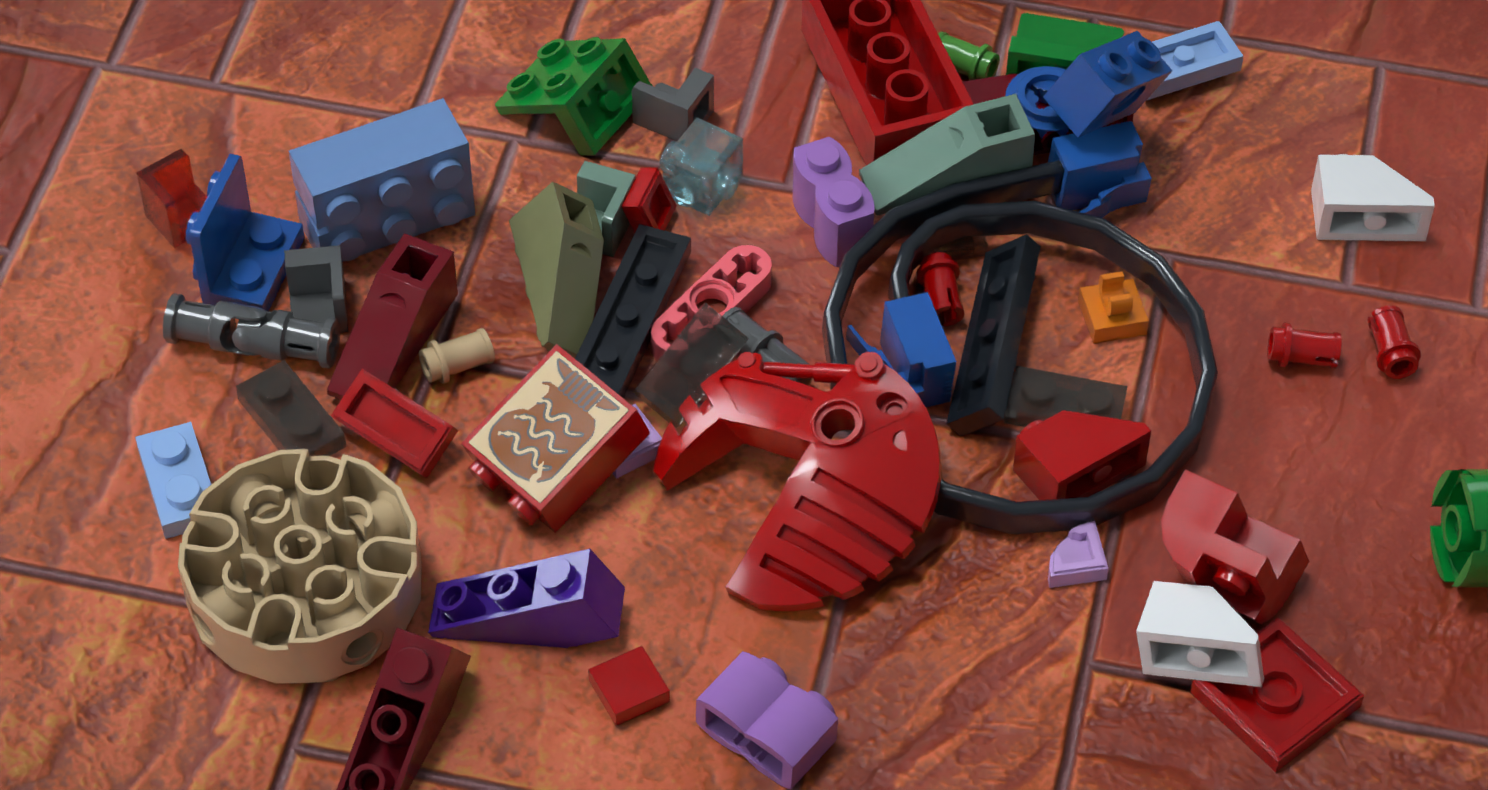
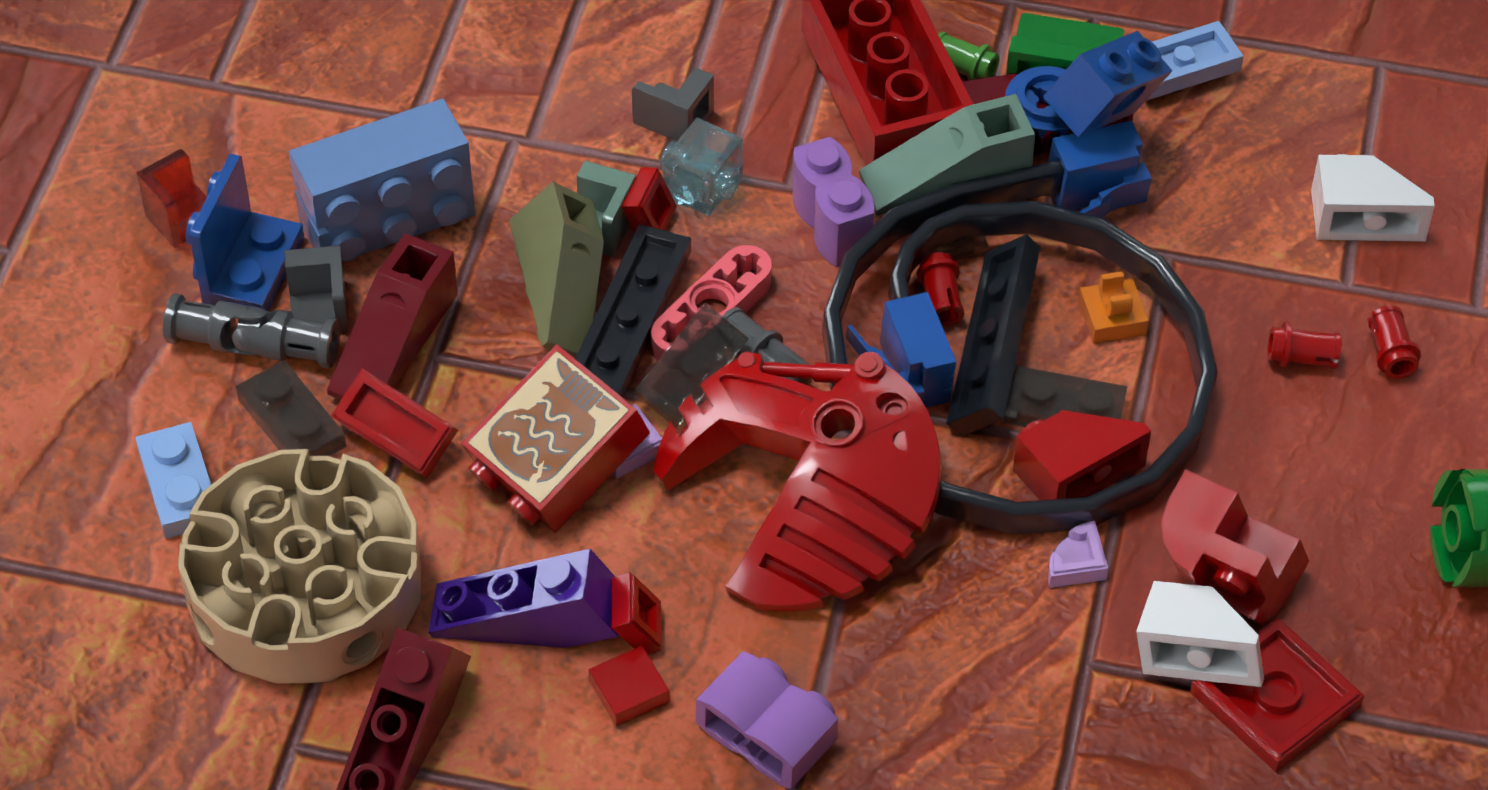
tan pin [419,328,495,384] -> none
green bracket [495,37,652,155] -> none
none -> red tile [612,572,662,654]

